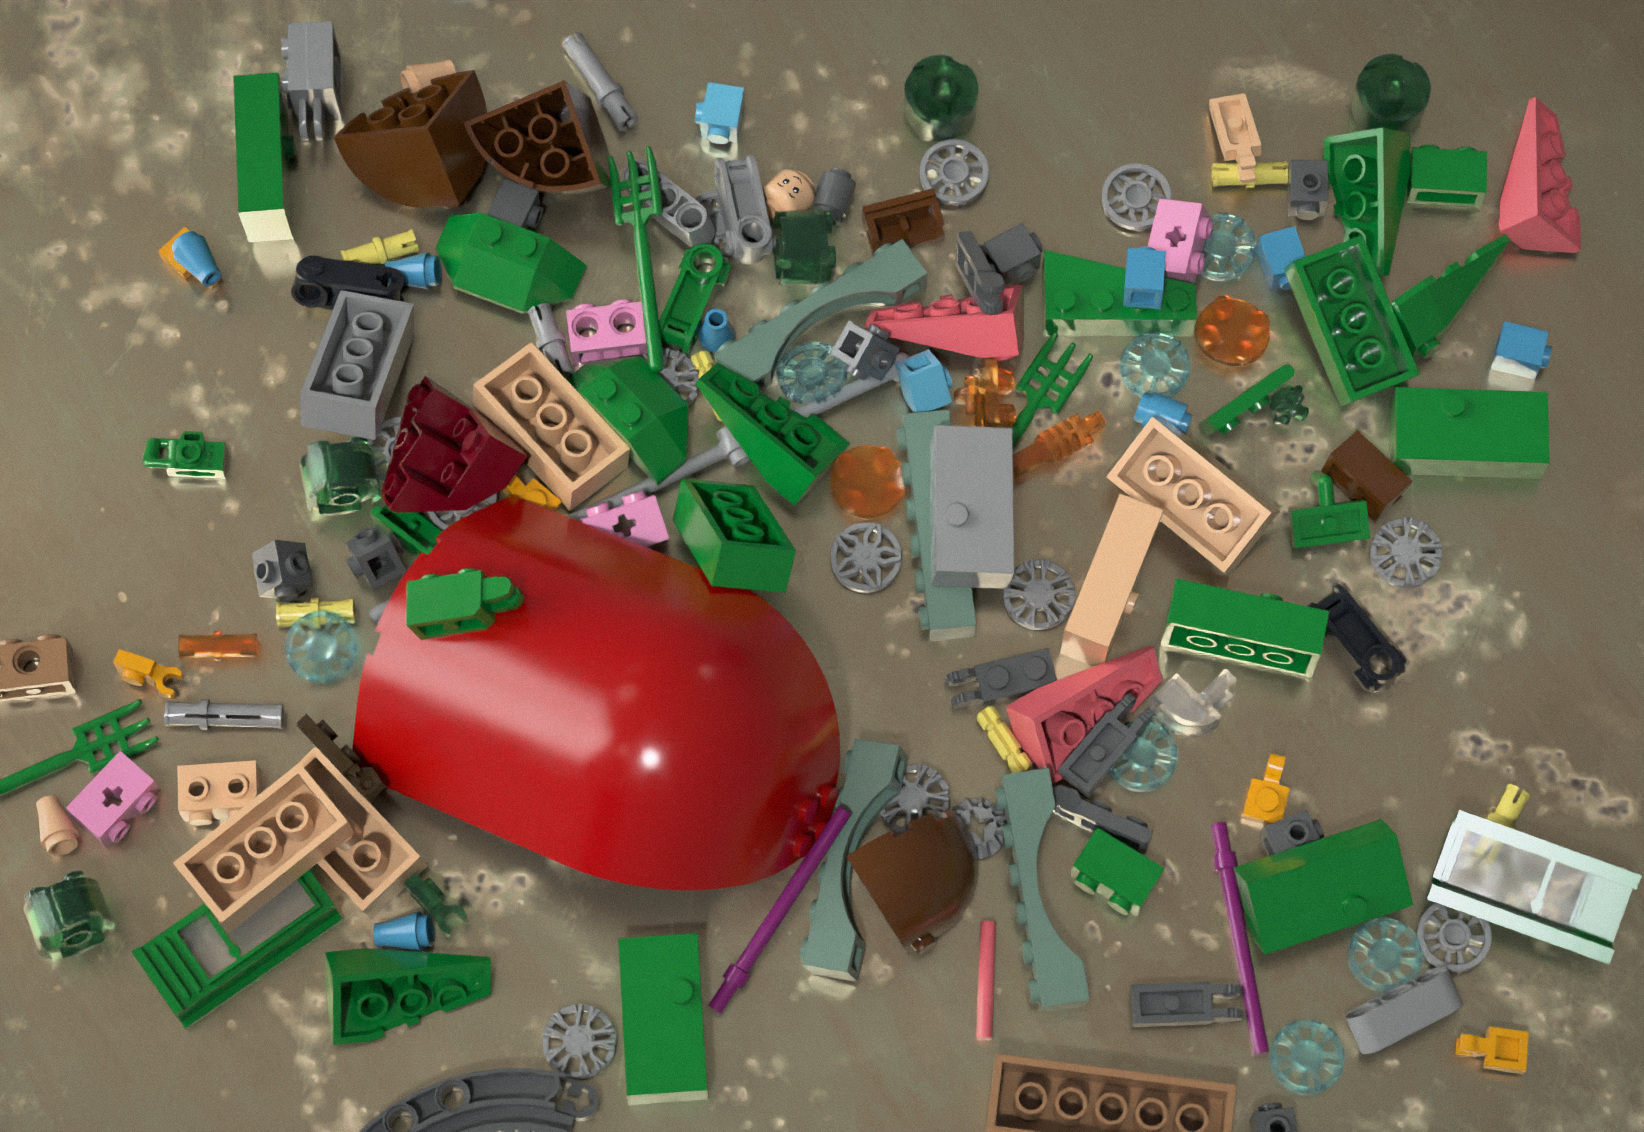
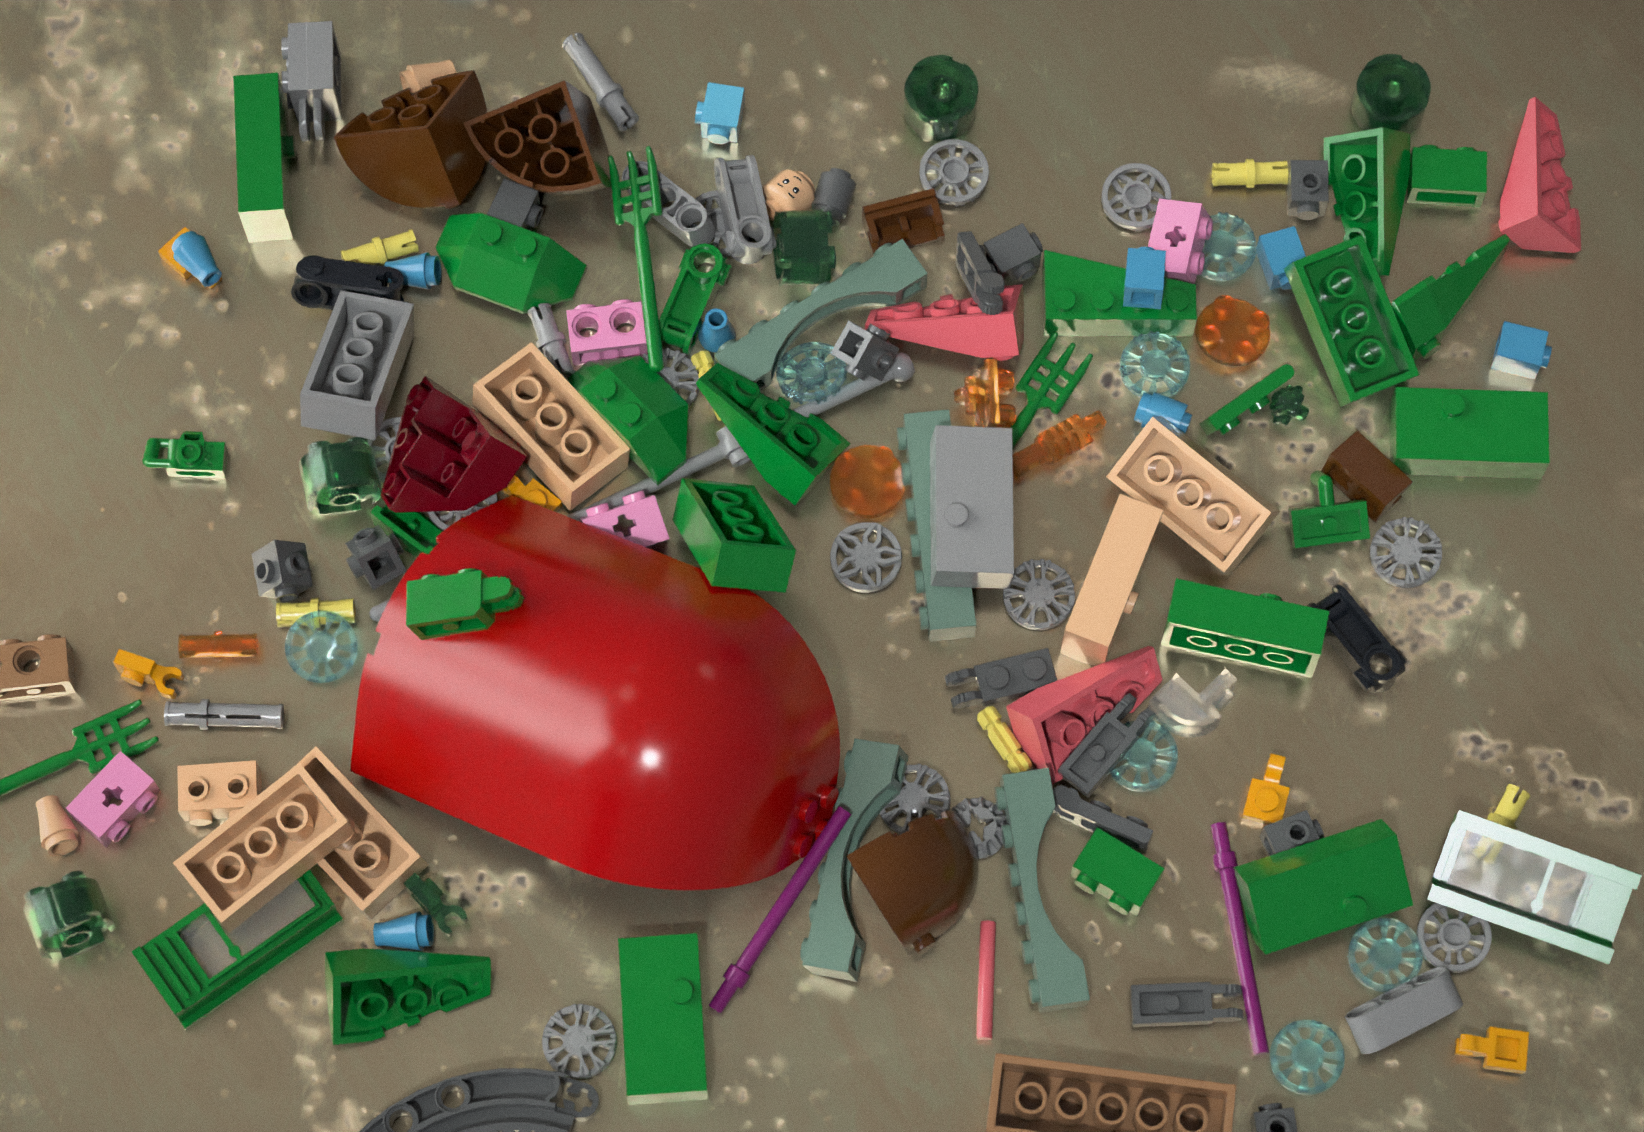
dark brown hinge [296,713,386,803] -> none
medium azure brick [894,350,953,413] -> none
light nougat plate [1209,93,1262,184] -> none

